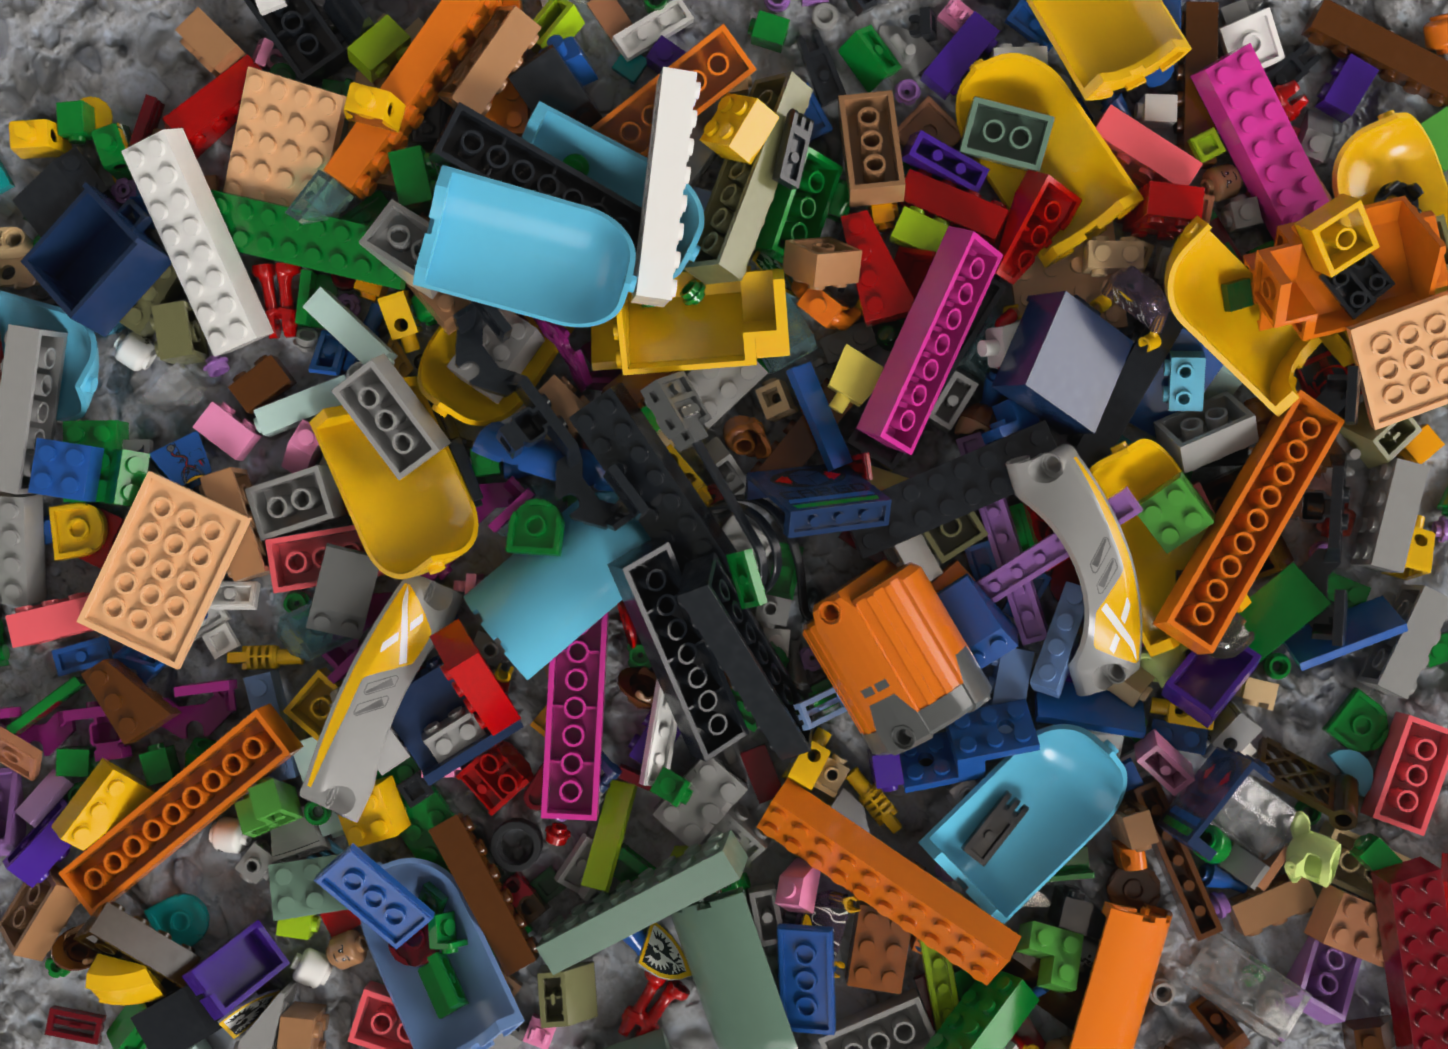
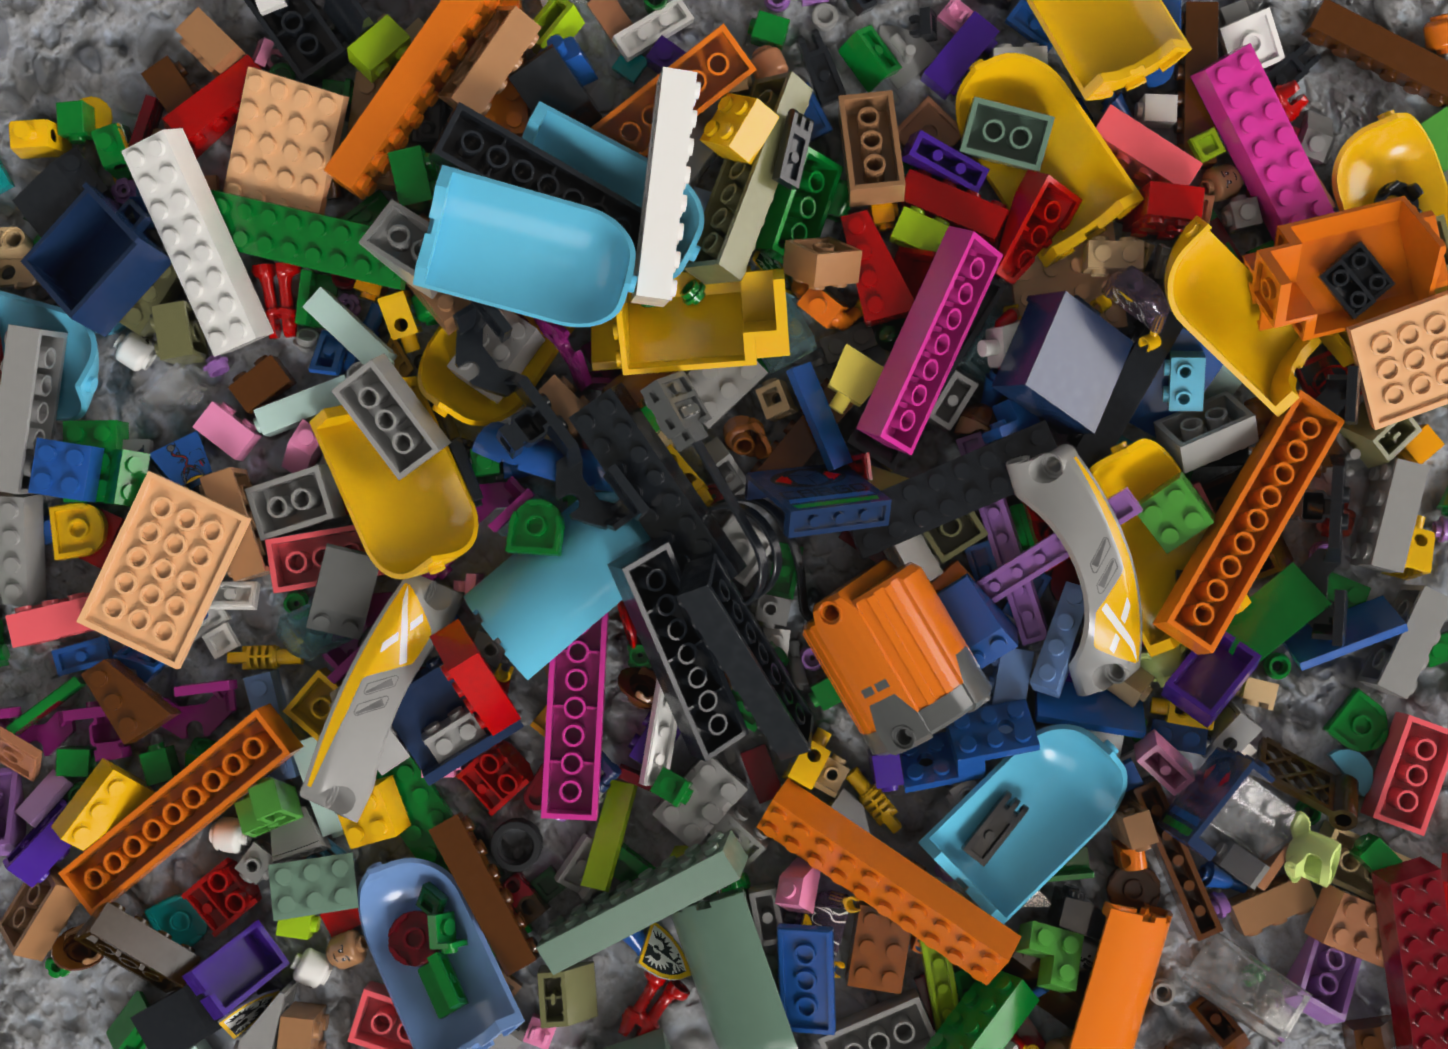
dark red tile [44,1005,107,1045] -> none
yellow slope [85,953,167,1005] -> none
clear light blue slope [285,169,354,225] -> none
green plate [304,801,332,825] -> none
blue tile [314,843,435,949] -> none
yellow torso [344,82,406,133] -> none
black tile [396,770,435,808] -> none
red plate [545,822,571,846] -> none
green plate [563,153,589,176] -> none
green plate [726,548,768,609] -> none
light blue tile [793,686,847,731] -> none
medium lavender plate [894,79,921,106] -> none
green head [1193,824,1232,864] -> none
clear smoke brick [1208,612,1254,659] -> none
dark green tile [1221,278,1254,312] -> none
yellow brick [1294,193,1380,278] -> none
dark purple brick [1314,54,1379,123] -> none
none -> reddish brown brick [141,55,200,114]
none -> red slope [181,857,262,937]
none -> nougat head [750,45,789,80]

